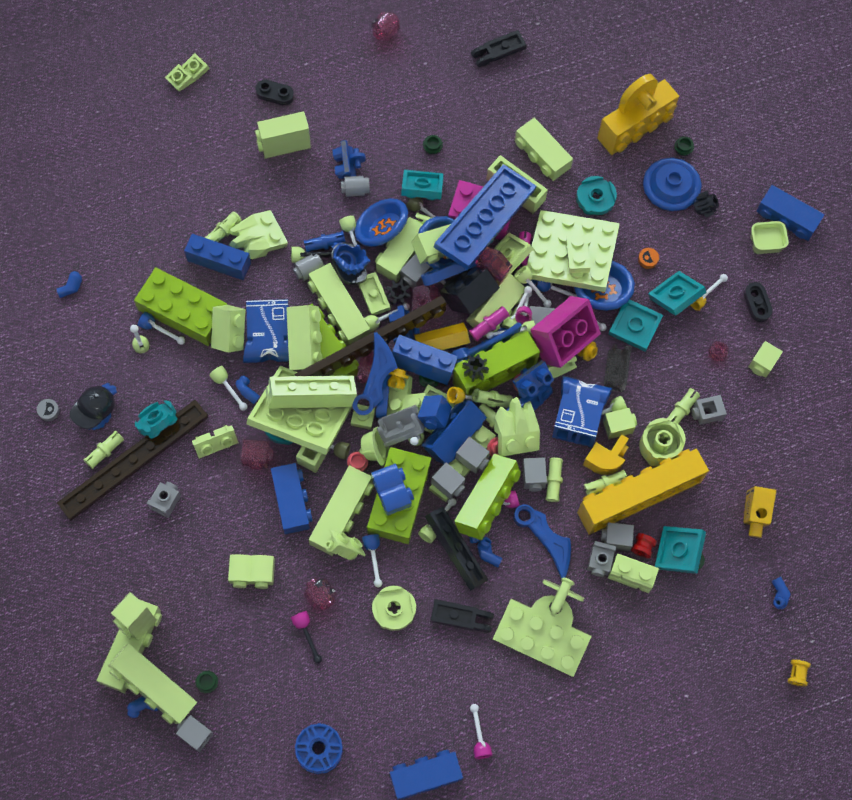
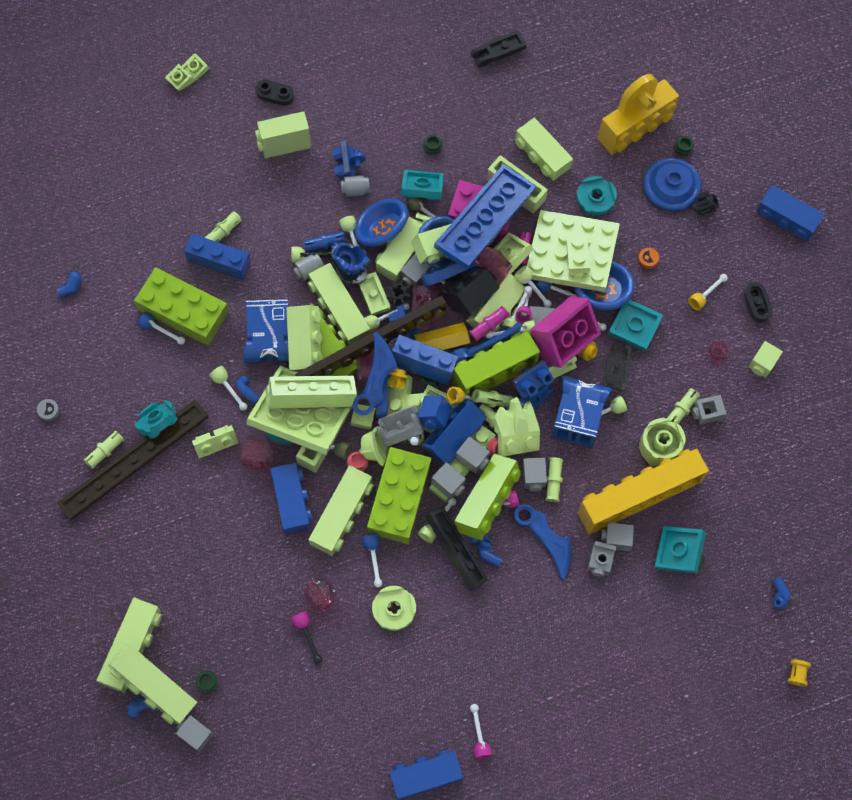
black hair [70,383,117,430] -> none
yellowish green brick [111,592,157,641] -> none
yellowish green hinge [130,325,150,353] -> none
light grey brick [147,482,181,518] -> none
yellowish green brick [211,305,246,353] -> none
yellowish green brick [228,554,275,589] -> none
yellowish green plate [229,210,288,259] -> none
blue wheel [295,723,343,775] -> none
yellowish green hinge [324,529,366,560] -> none
clear pink head [371,12,400,41] -> none
blue brick [371,463,414,516] -> none
black hinge [430,599,494,633] -> none
black gear [462,354,489,382] -> none
yellowish green plate [493,578,592,677] -> none
yellow brick [583,434,629,475] -> none
yellowish green pin [584,470,627,495] -> none
yellowish green brick [603,408,637,439] -> none
yellowish green brick [608,553,659,593] -> none
red wheel [631,533,657,559] -> none
teal plate [648,271,707,316] -> none
yellow torso [743,486,776,538] -> none
yellowish green piece [751,221,788,254] -> none

